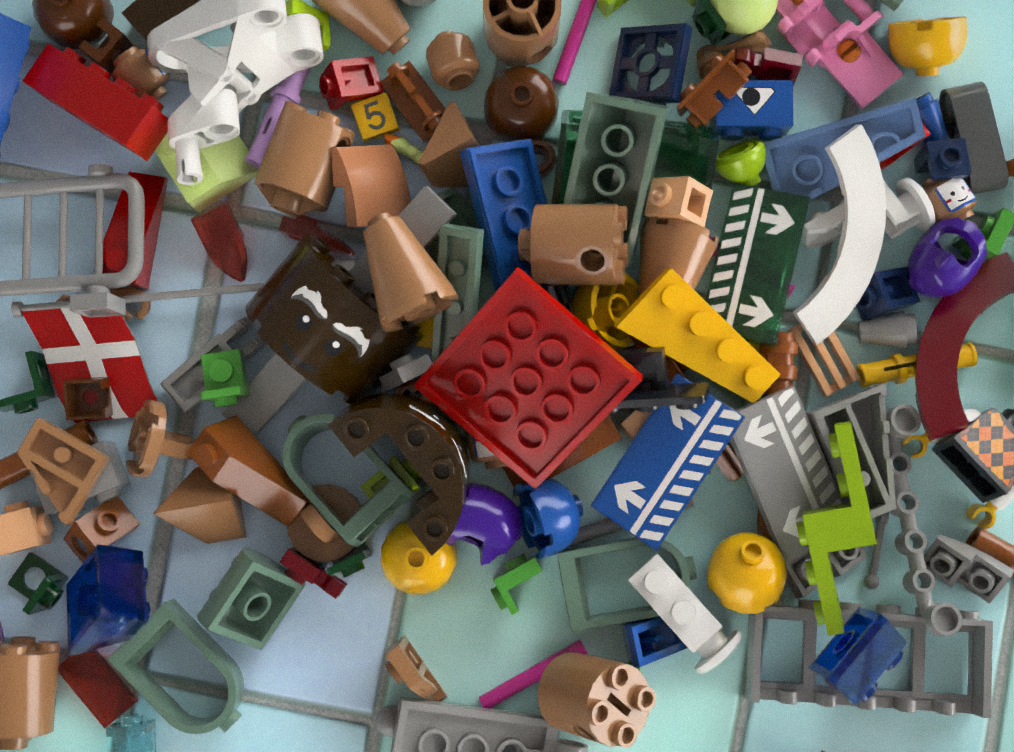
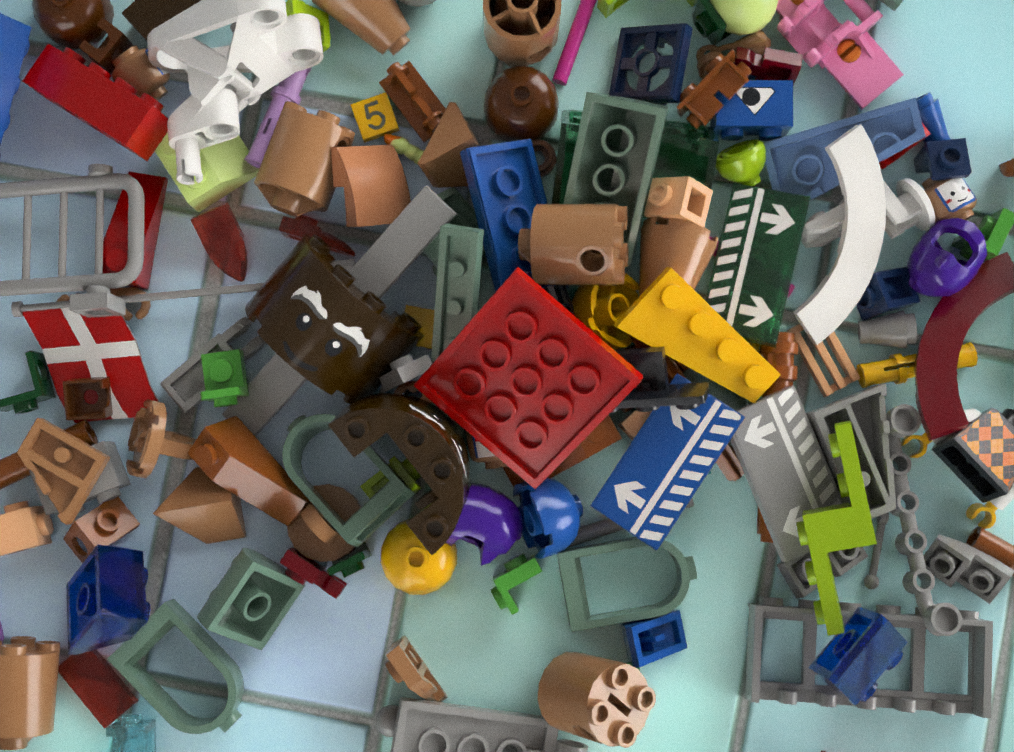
dark green bracket [8,552,69,615] -> none
red bracket [319,56,384,110] -> none
medium nougat cone [363,213,459,332] -> none
medium nougat head [426,31,480,91] -> none
dark pink bar [479,639,588,709] -> none
white piece [628,553,742,674] -> none
yellow cylinder [706,532,787,614] -> none
yellow cylinder [888,16,968,76] -> none
dark grey beam [939,81,1008,195] -> none

